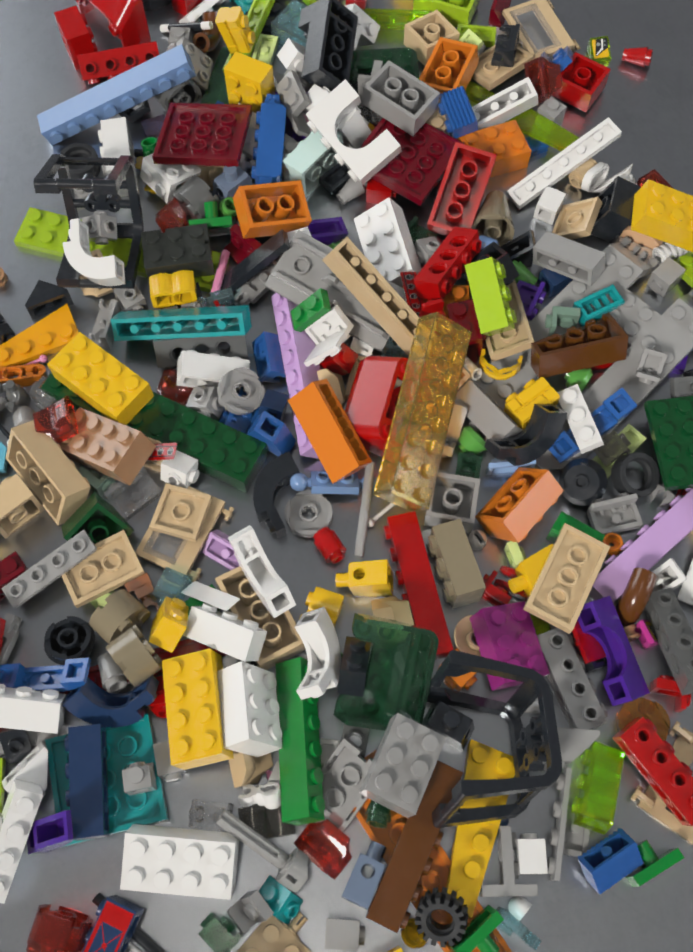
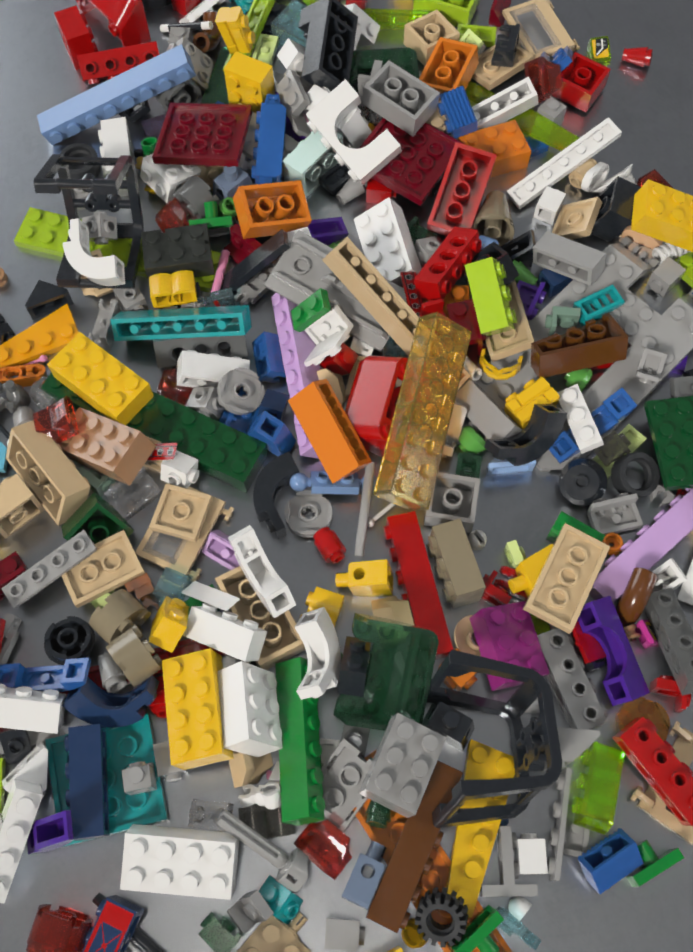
orange brick [475,467,564,543] -> none

